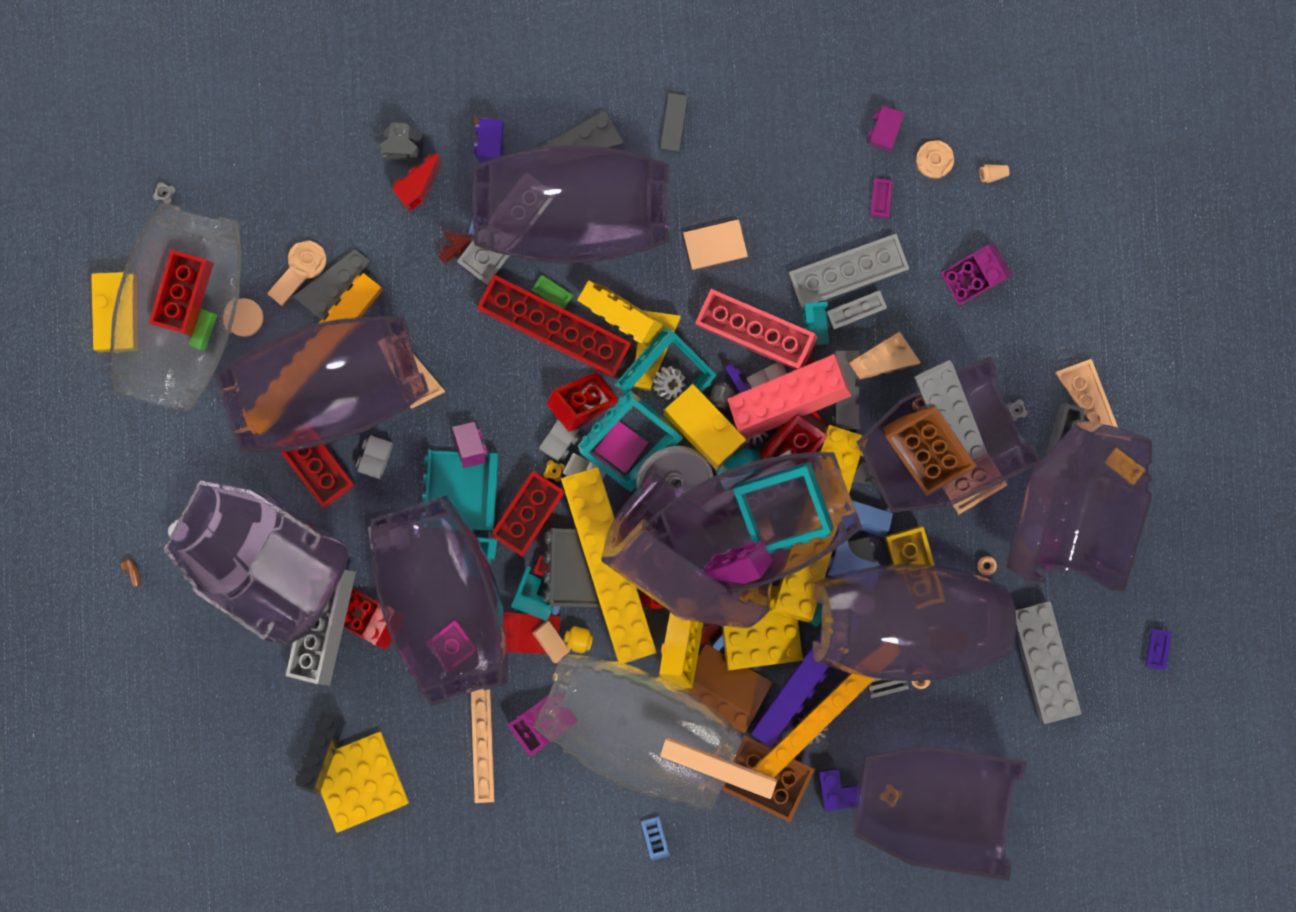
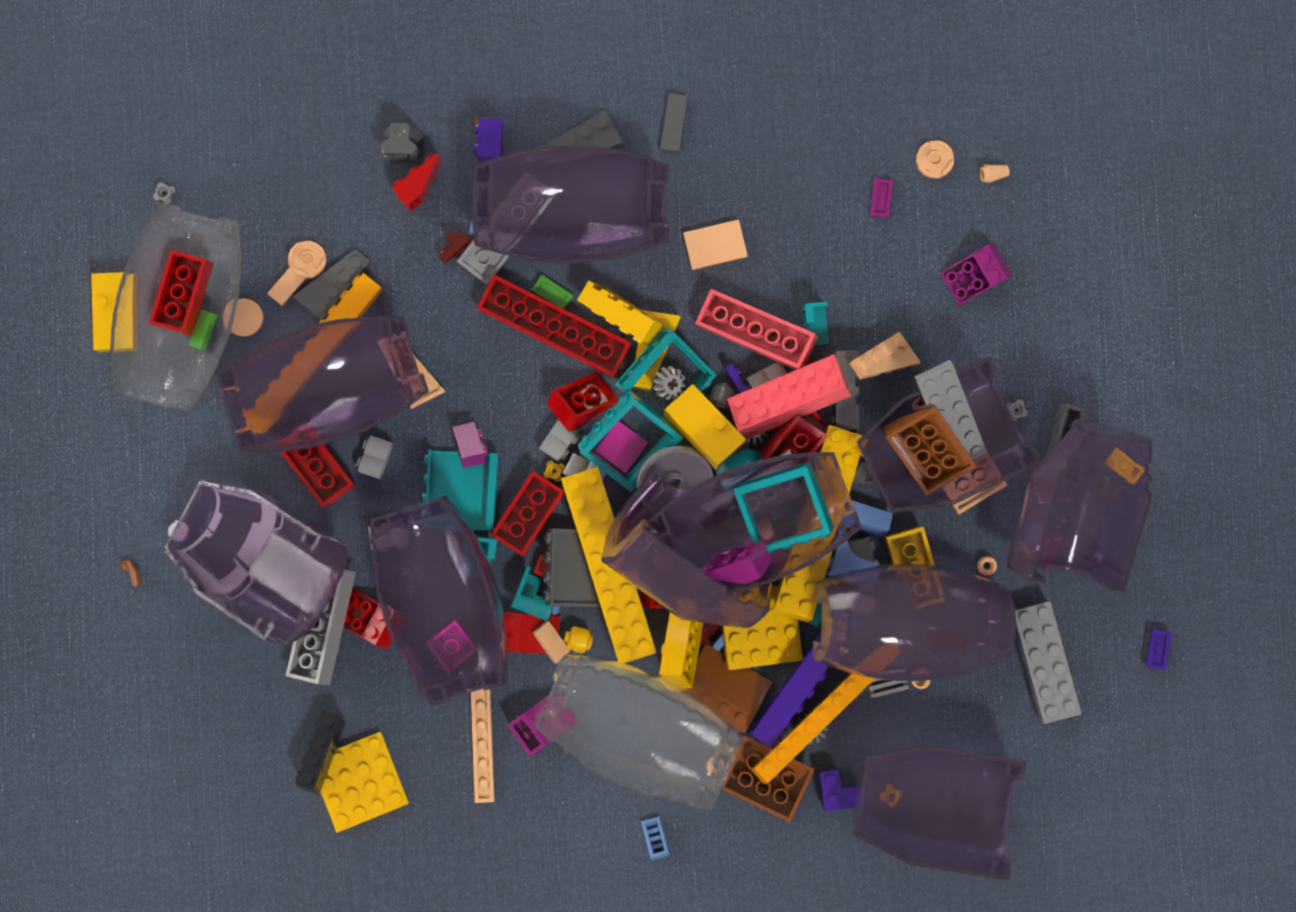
light nougat tile [660,737,778,799] -> none
light grey plate [788,234,909,309] -> none
light grey plate [826,290,887,330] -> none
magenta brick [867,106,904,152] -> none
light nougat wing [1055,359,1119,437] -> none

